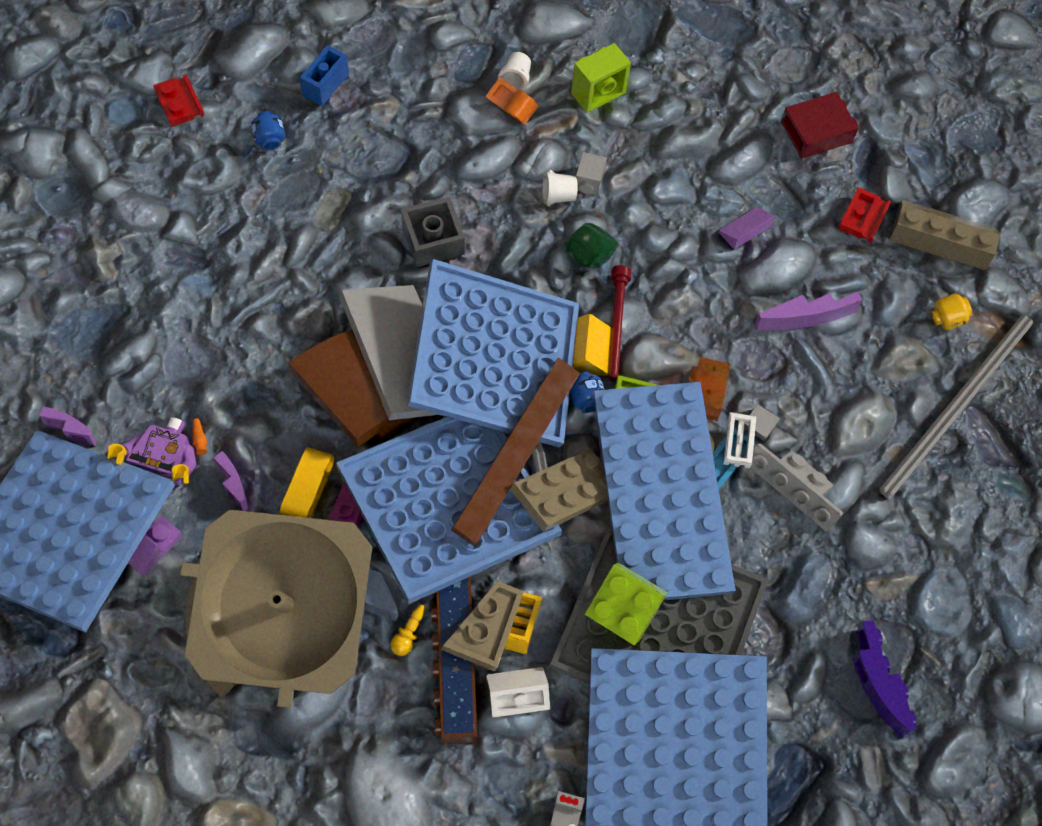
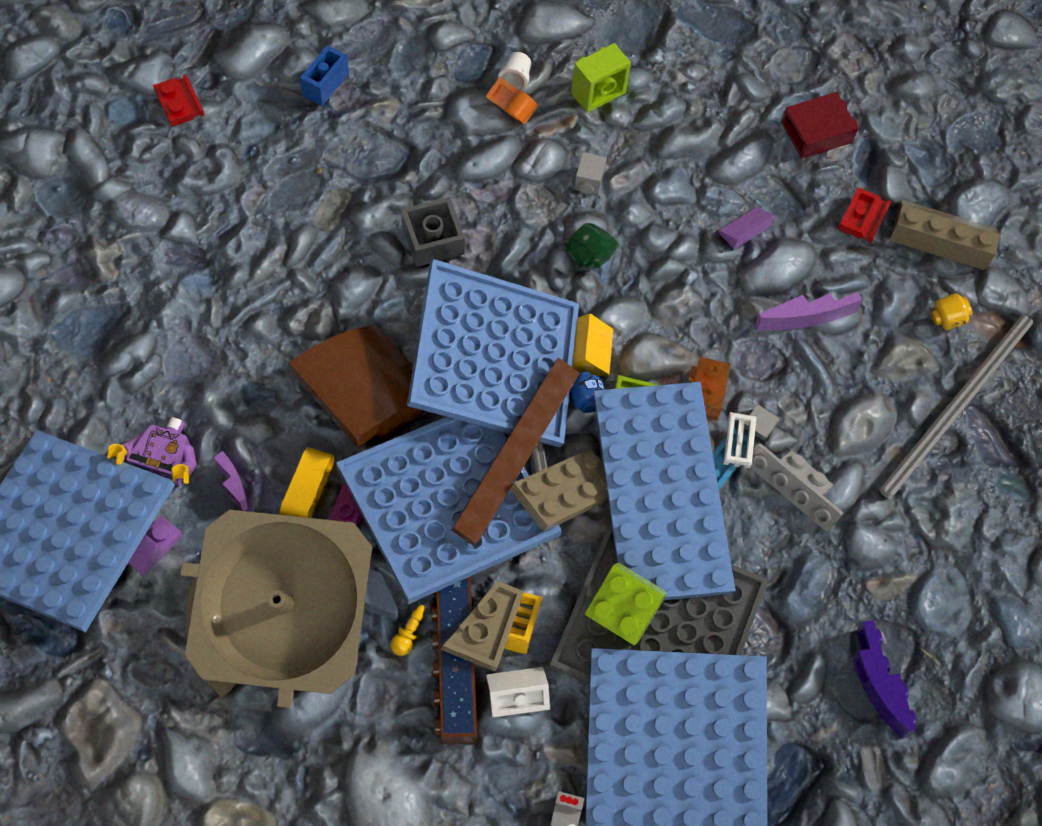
medium lavender slope [39,406,97,447] -> none
orange piece [192,418,208,456] -> none
blue head [251,111,285,150] -> none
light grey tile [339,285,439,420] -> none
white piece [542,170,577,206] -> none
dark red piece [608,265,631,381] -> none

